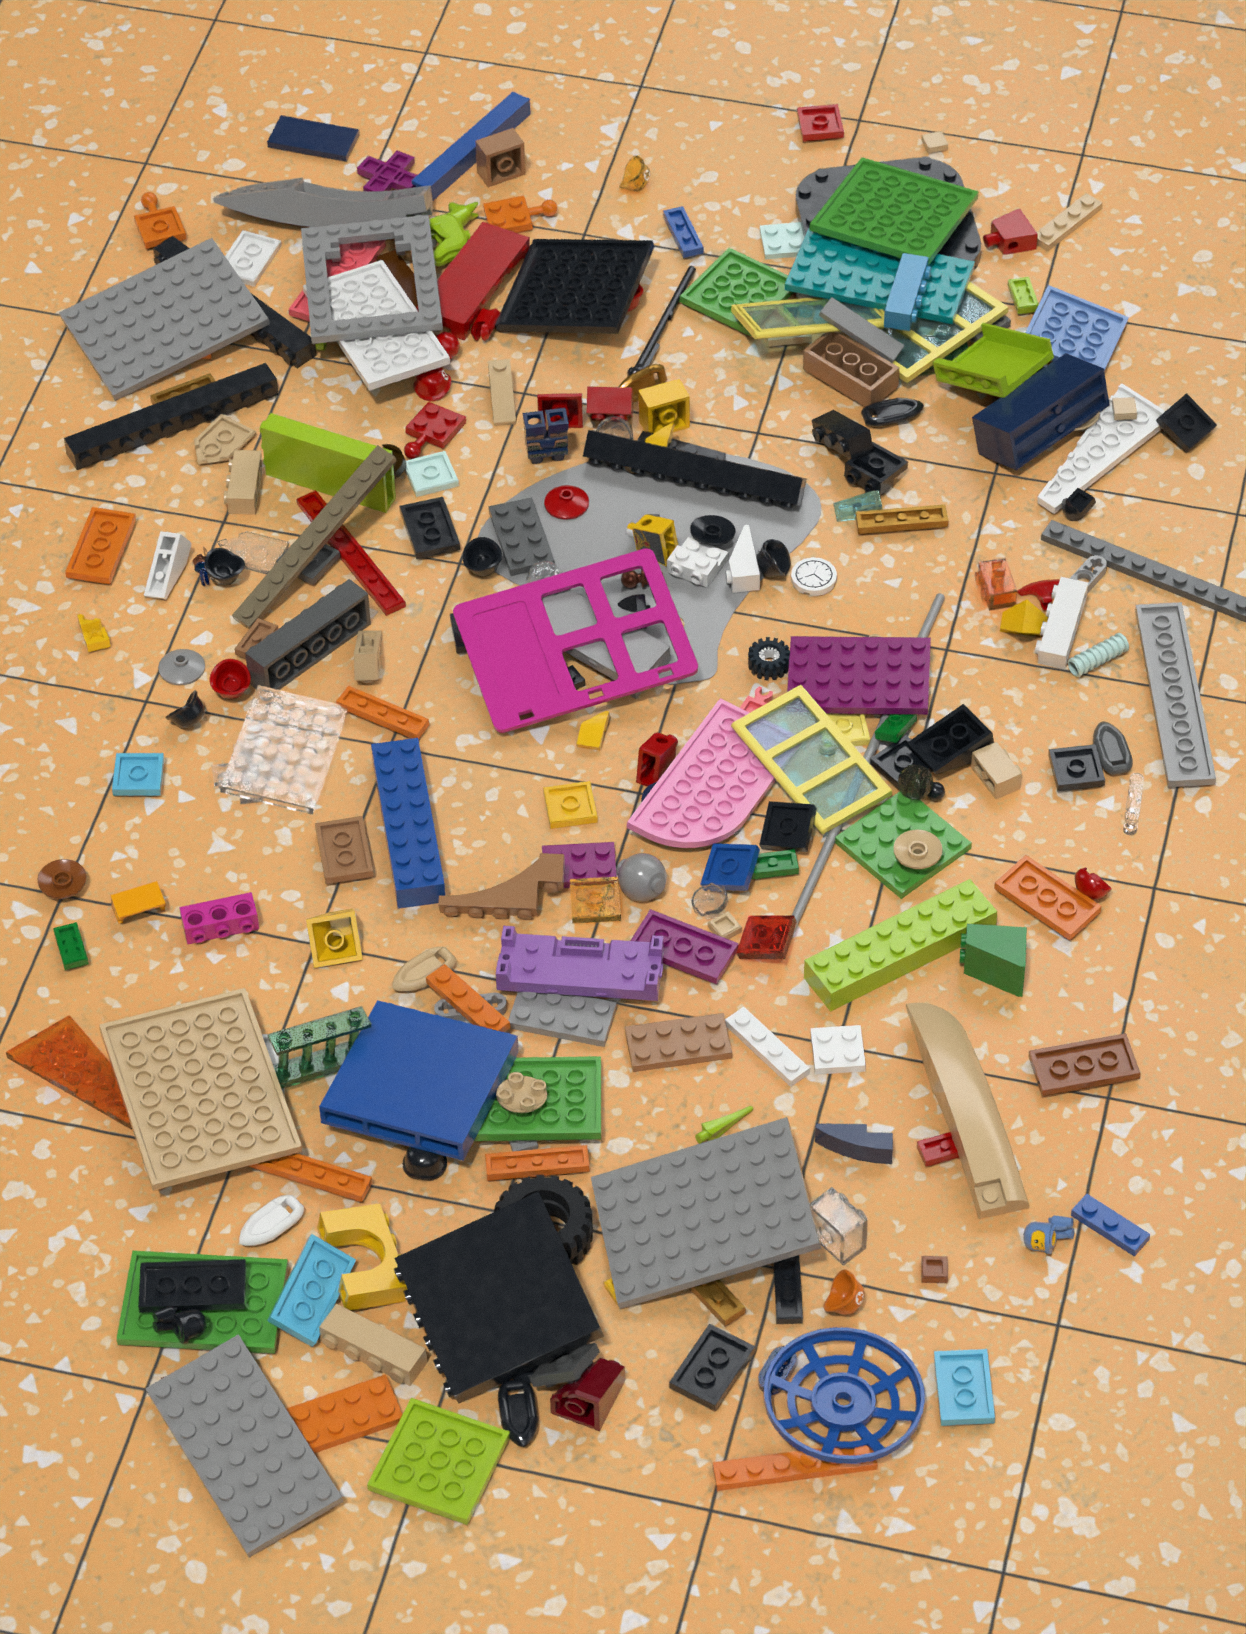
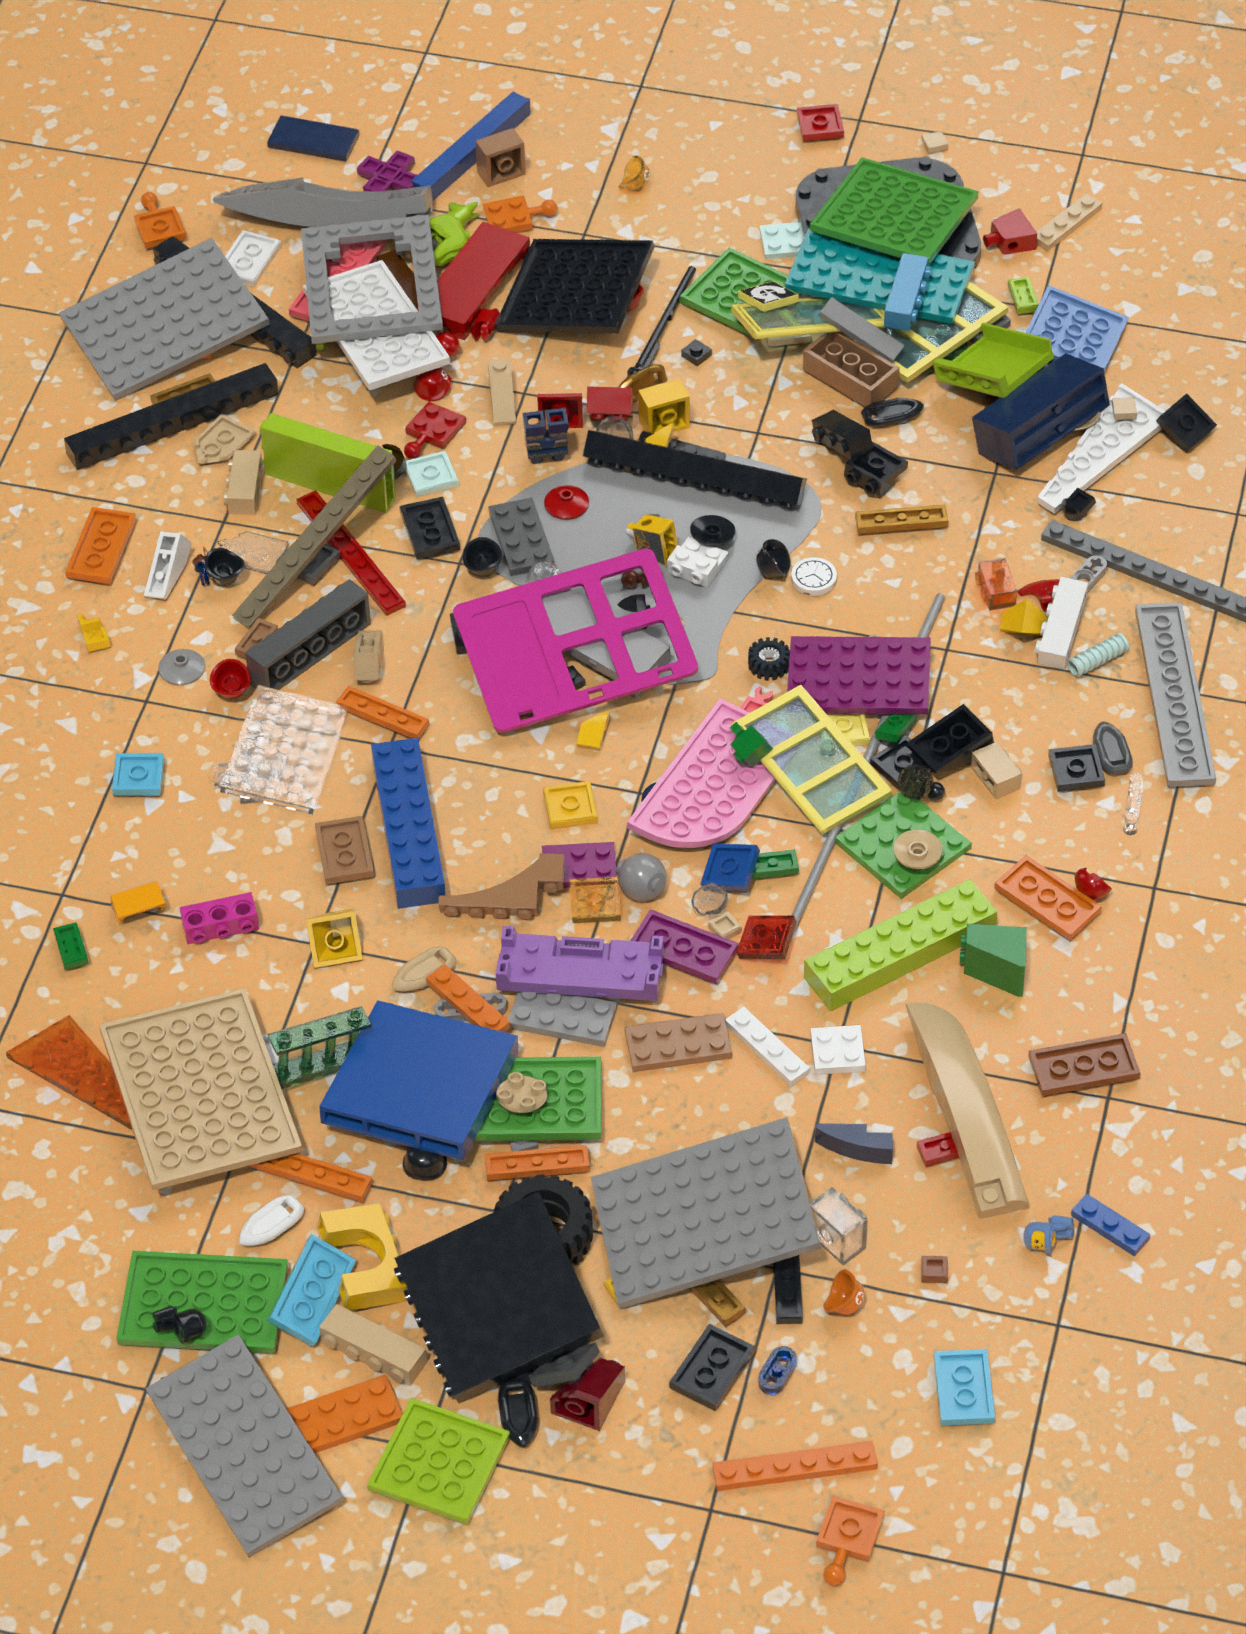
dark orange dish [38,859,86,899] -> none
black plate [138,1259,246,1313] -> none
black helmet [165,690,205,728] -> none
red torso [636,732,678,787] -> none
blue plate [663,206,704,258] -> none
lime piece [695,1106,753,1144] -> none
white slope [725,525,760,593] -> none
black plate [759,801,817,852] -> none
blue dish [763,1327,925,1464] -> none
clear light blue slope [833,490,882,522] -> none
none -> black plate [681,339,712,366]
none -> green brick [730,722,773,767]
none -> tile [738,281,799,312]
none -> orange plate [816,1495,885,1586]

